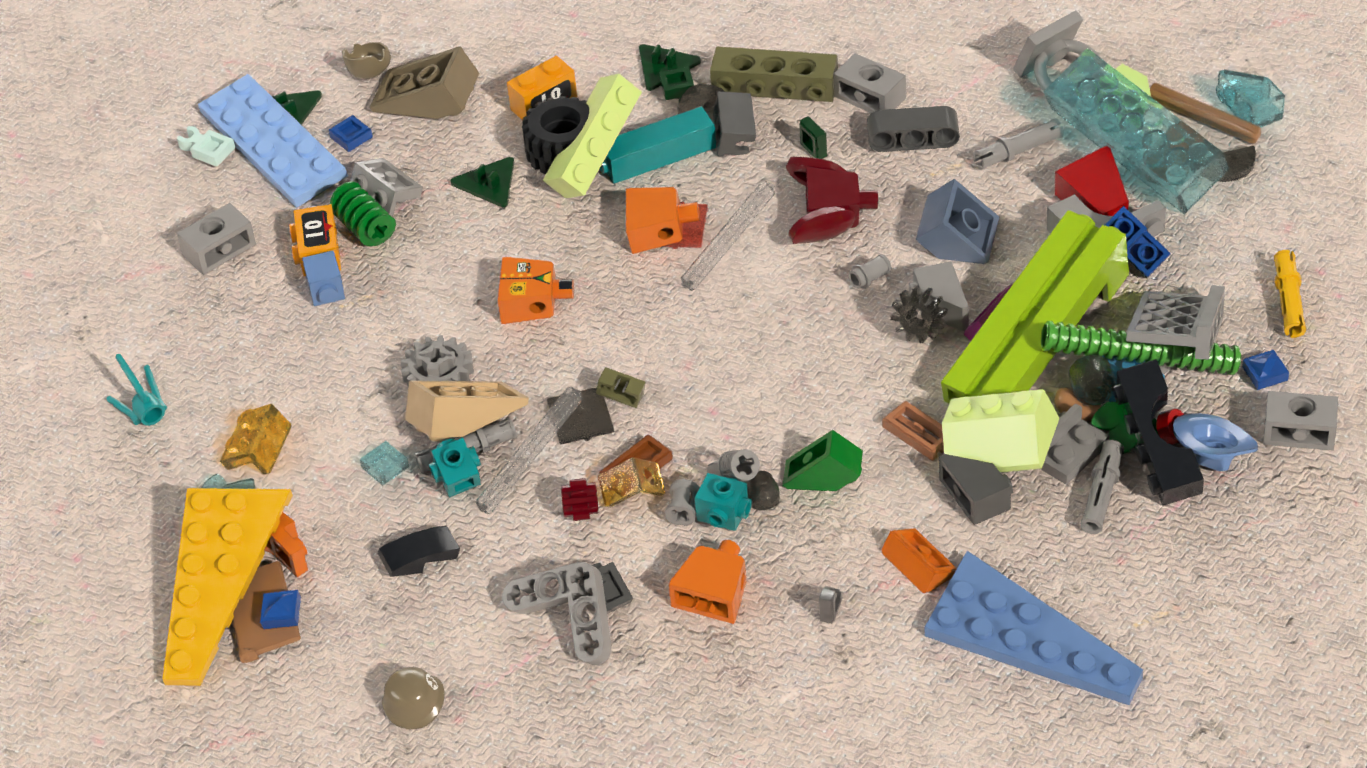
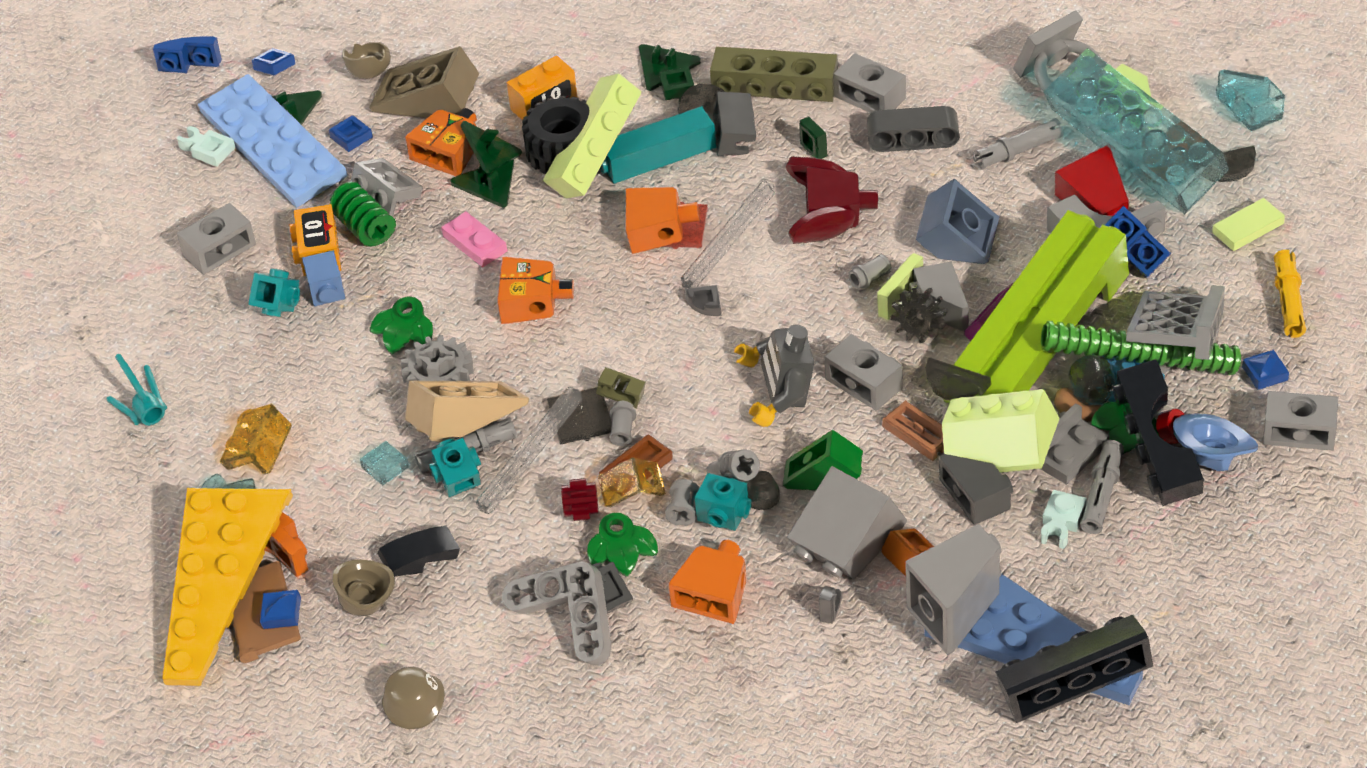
medium nougat axle [1150,83,1261,144] -> none
none -> blue slope [153,36,222,73]
none -> teal brick [248,268,300,317]
none -> blue tile [252,48,296,76]
none -> dark tan helmet [332,559,395,616]
none -> green plate [370,296,433,355]
none -> orange torso [405,108,477,176]
none -> bright pink plate [441,211,507,267]
none -> dark green piece [460,121,522,173]
none -> green plate [587,513,658,577]
none -> light grey pin [609,401,636,446]
none -> flat silver tile [685,285,722,316]
none -> dark grey torso [734,324,814,427]
none -> light grey slope [787,466,908,580]
none -> light grey brick [824,334,903,411]
none -> yellowish green tile [877,253,923,320]
none -> light grey slope [906,524,1001,655]
none -> clear smoke tile [925,357,992,401]
none -> black slope [995,615,1153,723]
none -> light aqua plate [1041,490,1087,549]
none -> yellowish green tile [1212,198,1285,251]

